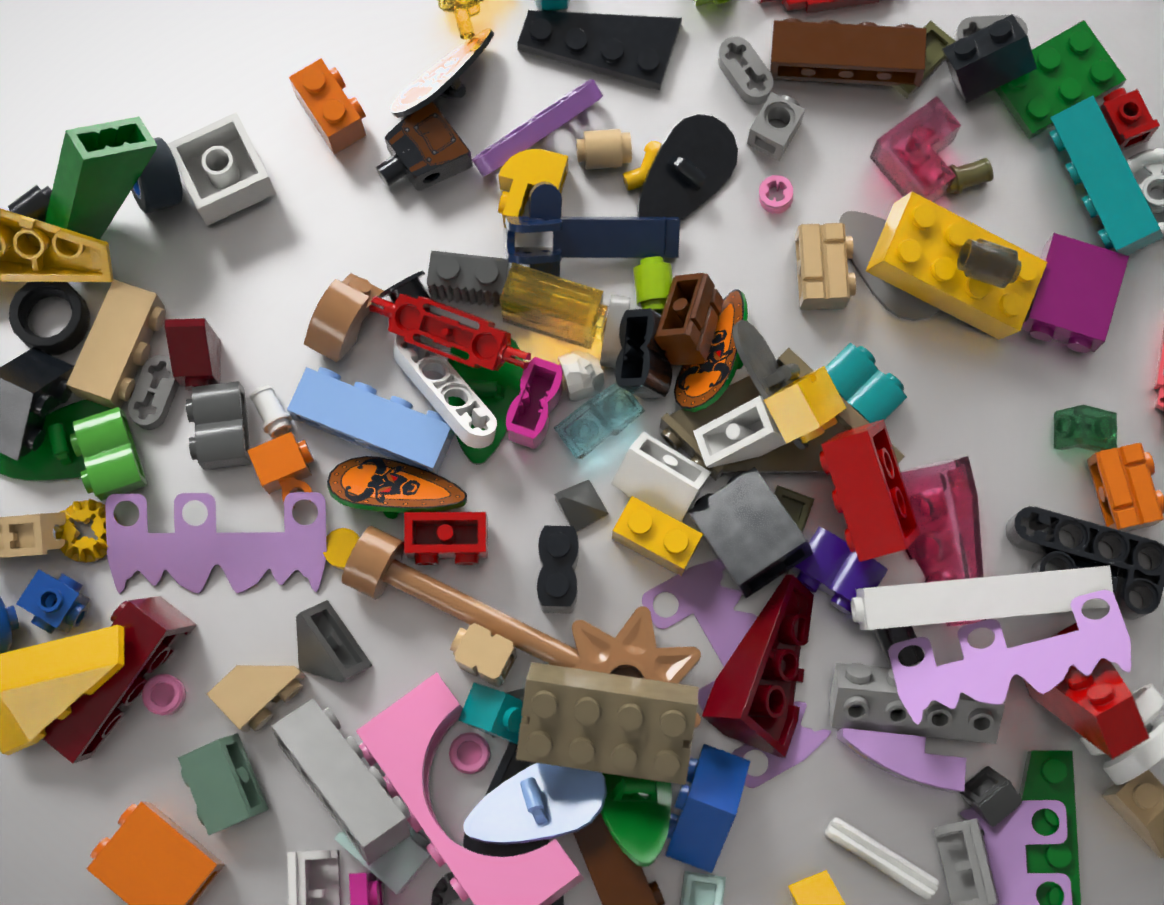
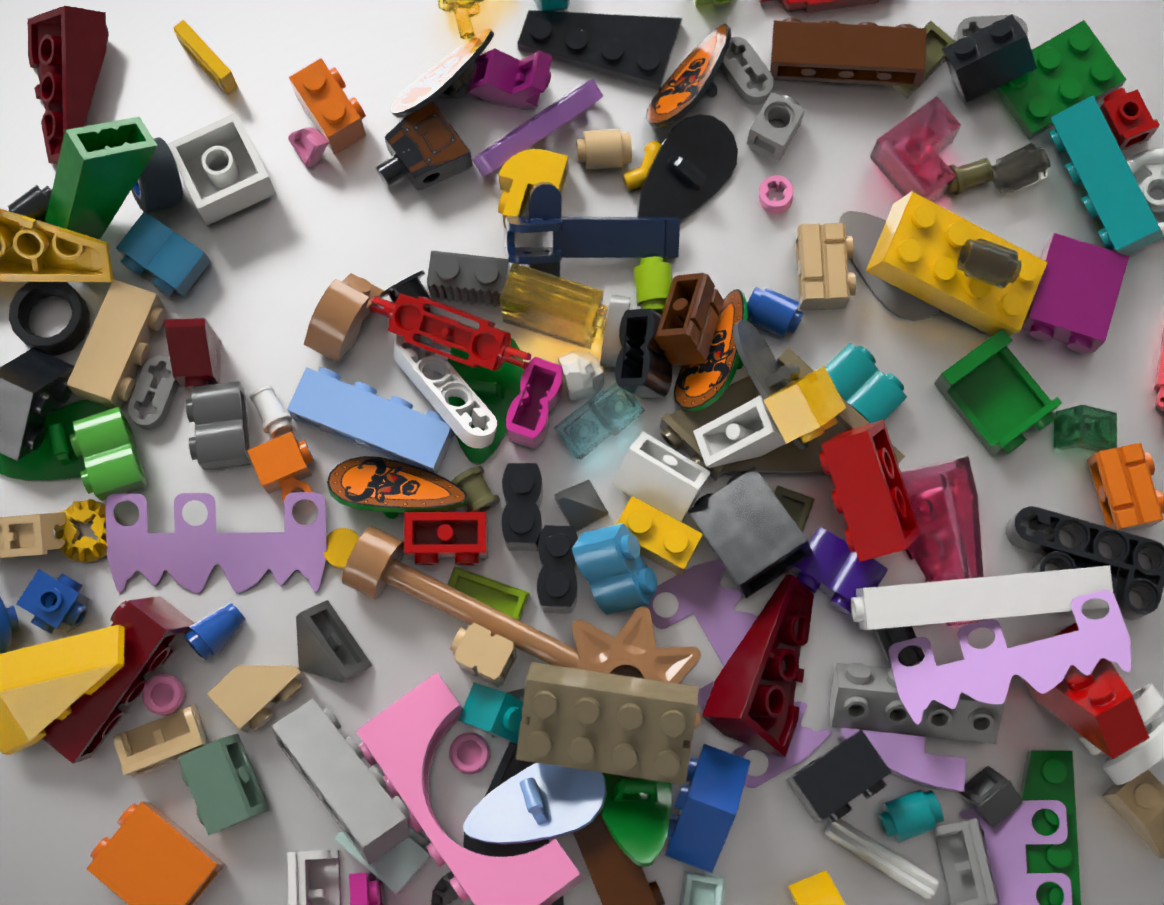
none -> dark red wedge [27,5,109,164]
none -> tan hinge [113,704,209,777]
none -> dark azure brick [116,212,211,298]
none -> yellow tile [173,19,238,95]
none -> blue cone [184,602,246,661]
none -> bright pink tile [288,127,329,168]
none -> lime tile [447,566,530,621]
none -> olive bush [451,466,500,512]
none -> magenta brick [468,48,552,109]
none -> black brick [501,463,543,551]
none -> dark azure brick [572,523,657,615]
none -> shield [645,24,731,128]
none -> blue brick [747,287,804,338]
none -> black brick [786,730,892,823]
none -> teal brick [878,790,944,843]
none -> green panel [934,329,1062,456]
none -> clear smoke brick [992,143,1051,194]

